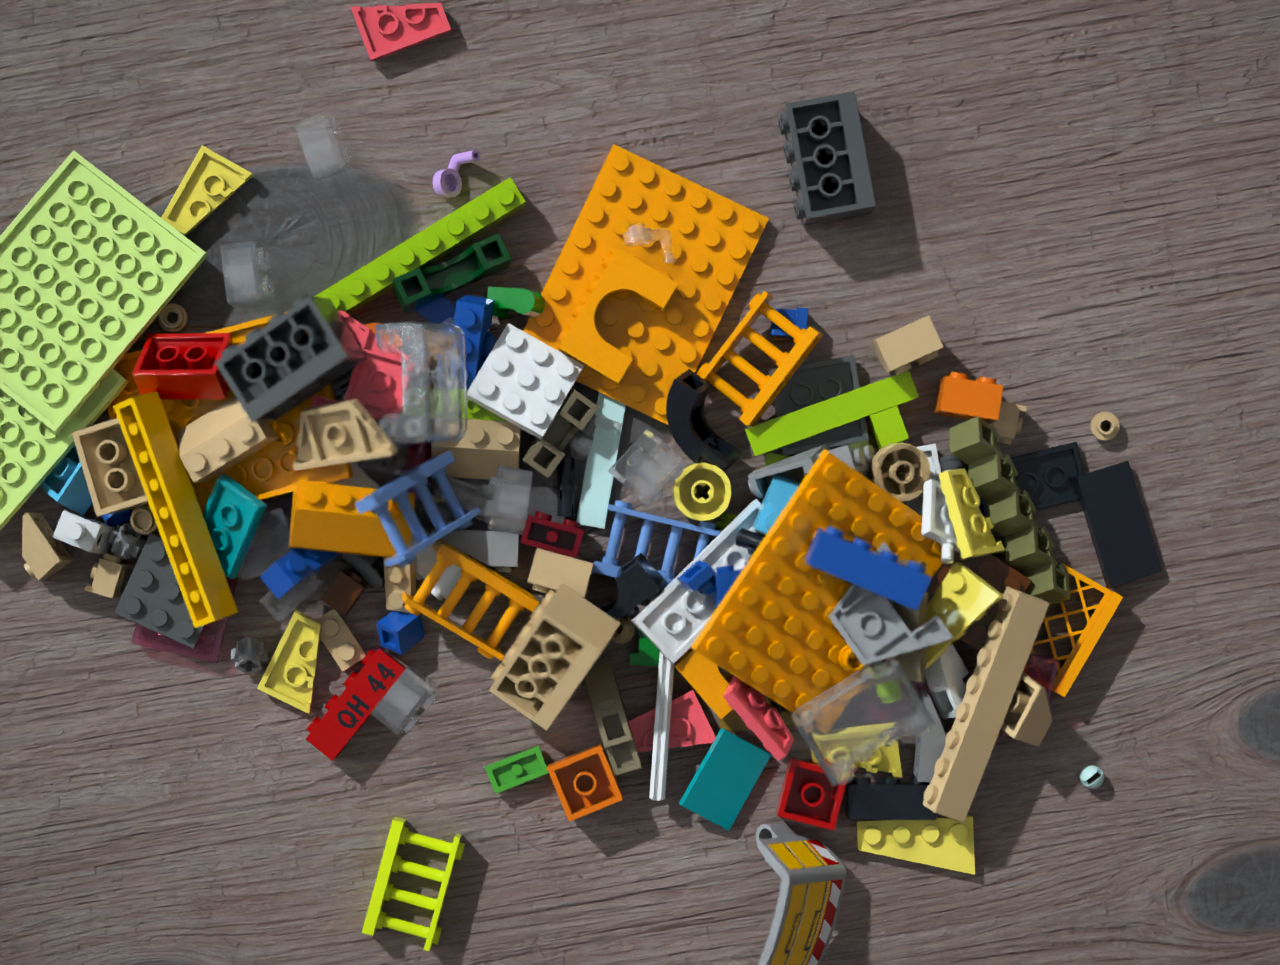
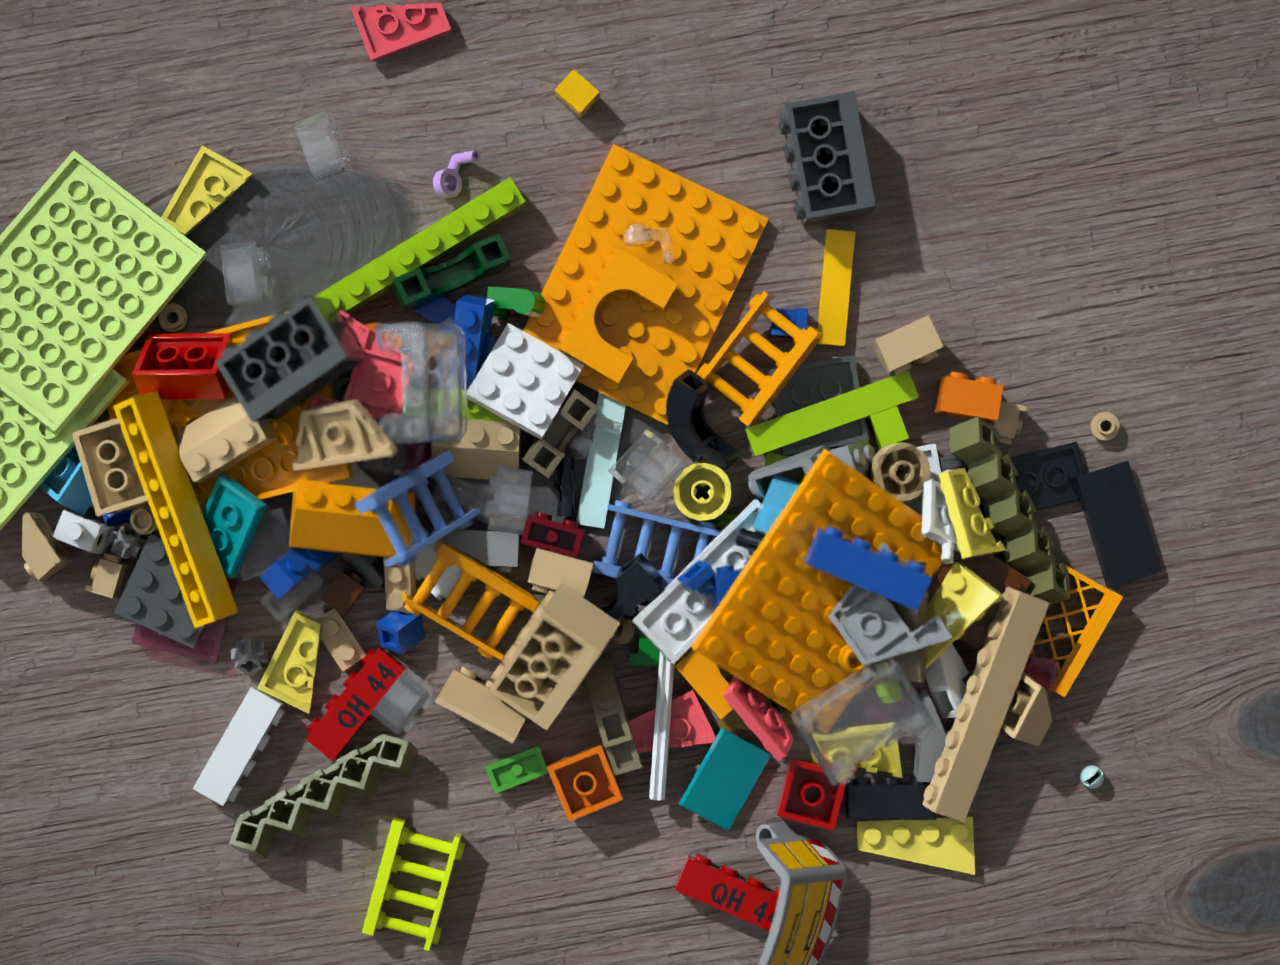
none -> white brick [193,686,285,806]
none -> olive brick [229,734,418,859]
none -> tan slope [435,666,527,744]
none -> yellow panel [554,70,600,118]
none -> red brick [675,853,780,931]
none -> yellow tile [817,229,856,347]

